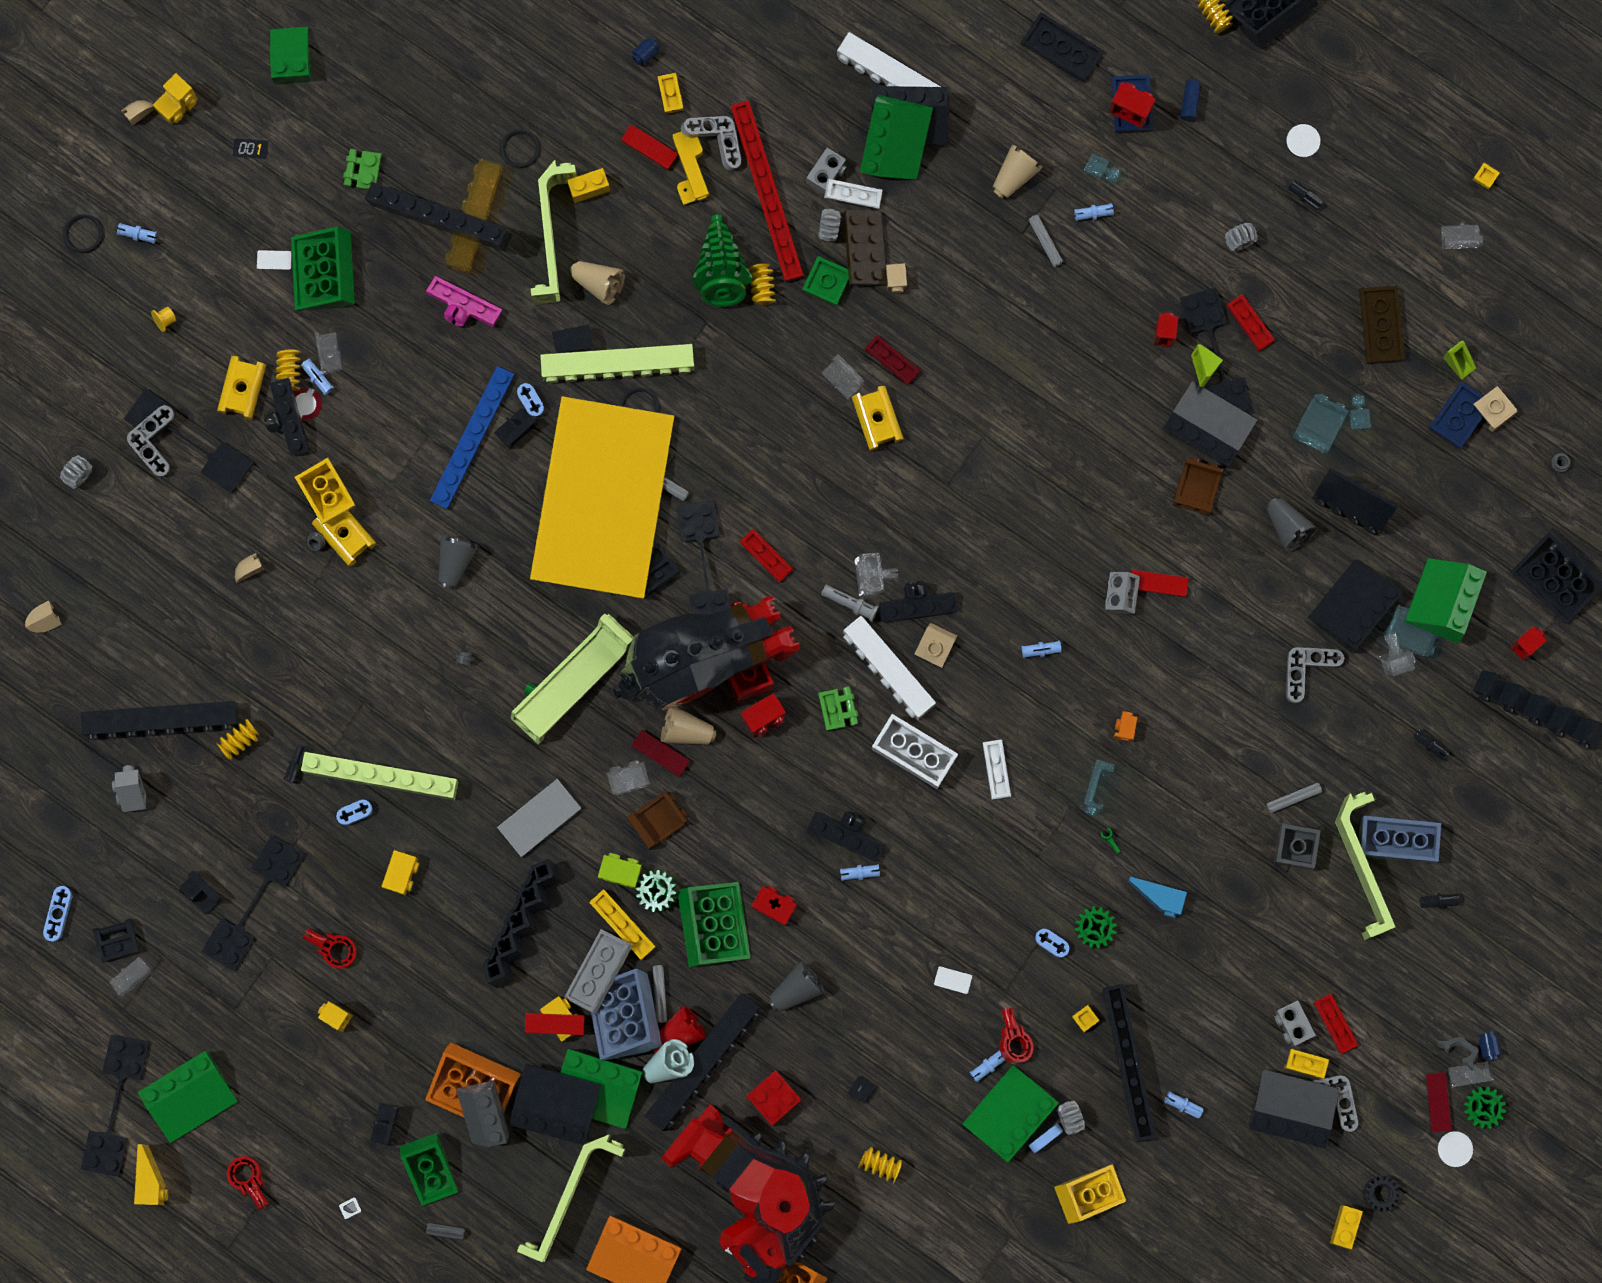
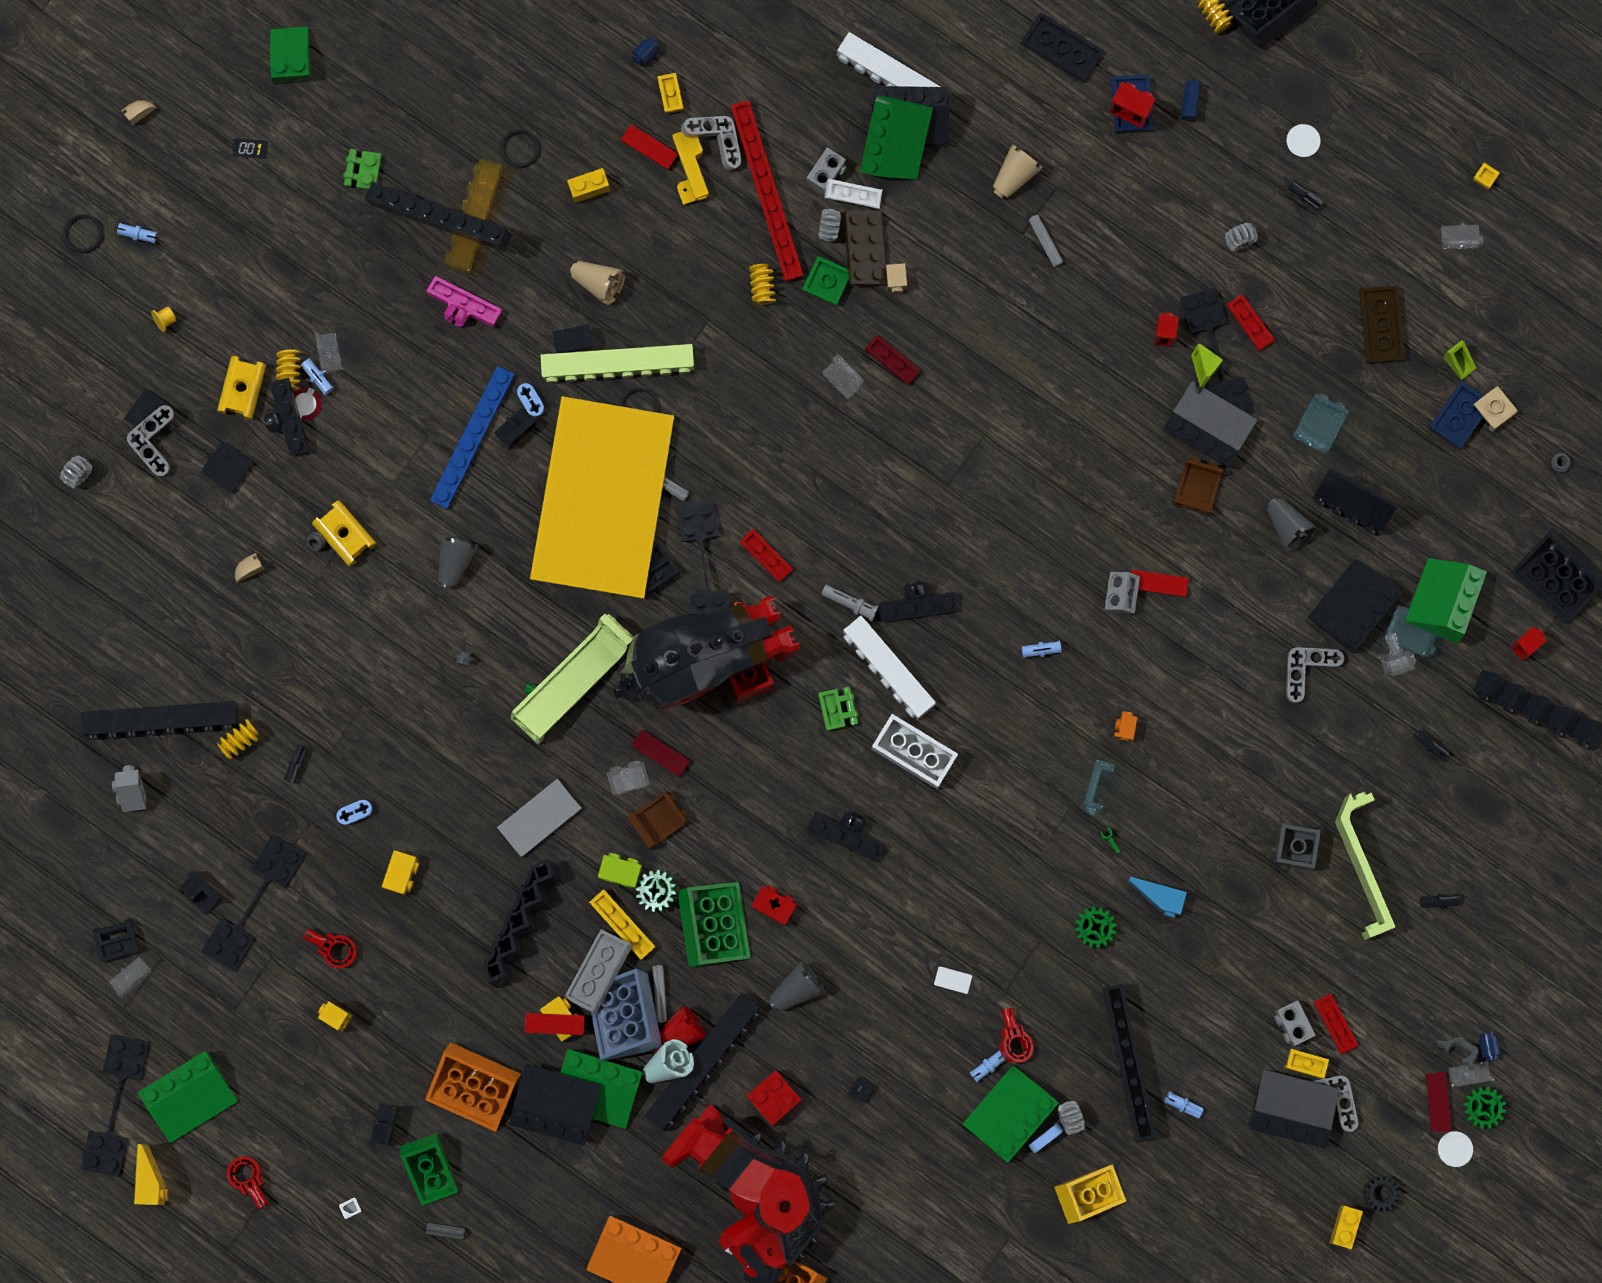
tan brick [25,601,61,633] -> none
light blue beam [43,886,72,942] -> none
yellow brick [153,73,198,125] -> none
white sticker [257,250,291,269] -> none
green slope [291,226,355,311] -> none
yellow slope [295,458,356,525] -> none
yellowish green brick [301,752,458,800] -> none
dark grey slope [456,1081,510,1147] -> none
yellowish green panel [517,1134,626,1262] -> none
yellowish green panel [531,160,577,305] -> none
tan cone [661,707,716,745] -> none
green plant [692,214,752,307] -> none
red brick [741,693,786,737] -> none
light blue pin [840,864,880,881] -> none
yellow piece [851,386,904,451] -> none
clear brick [855,553,898,597] -> none
yellow piece [858,1147,902,1184] -> none
tan piece [915,623,957,668] -> none
white tile [983,740,1011,800] -> none
light blue beam [1035,929,1069,958] -> none
yellow plate [1072,1005,1100,1033] -> none
light blue pin [1074,203,1114,221] -> none
clear light blue plate [1084,153,1121,183] -> none
light grey axle [1267,783,1322,813] -> none
clear light blue plate [1349,393,1371,430] -> none
sand blue brick [1359,816,1441,864] -> none

